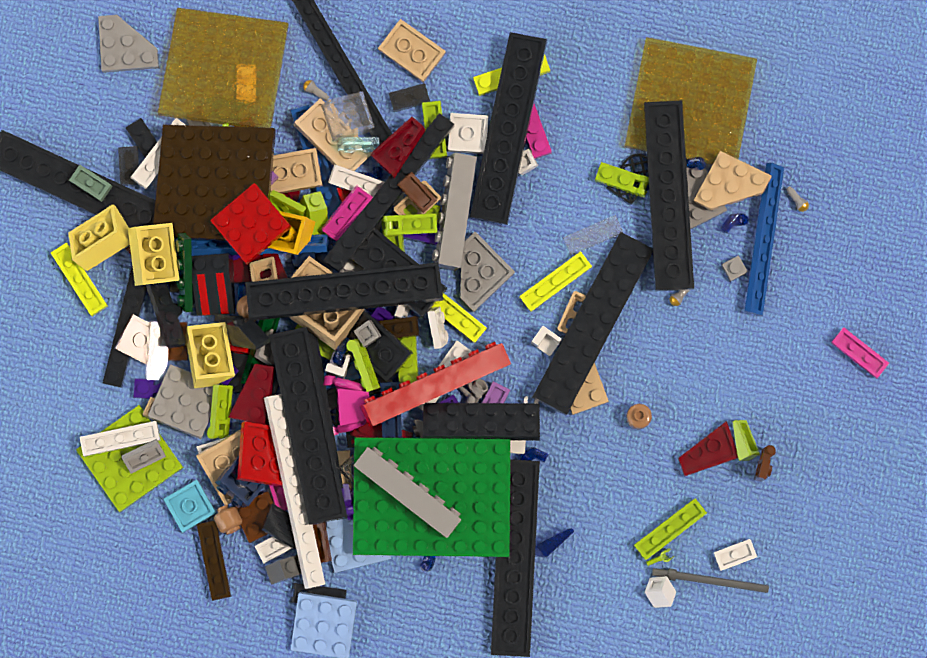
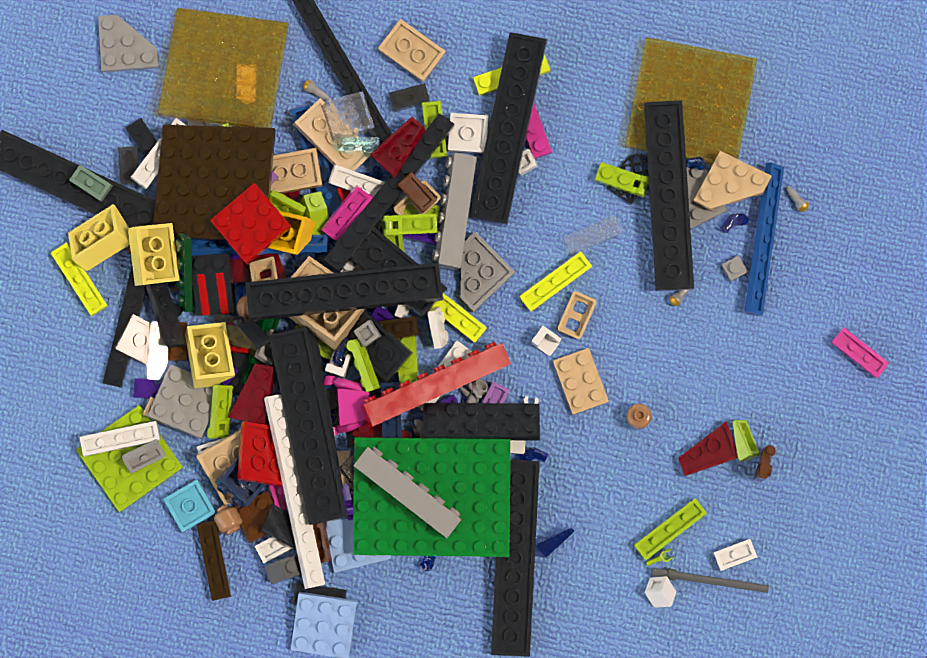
black plate [532,232,653,416] -> none

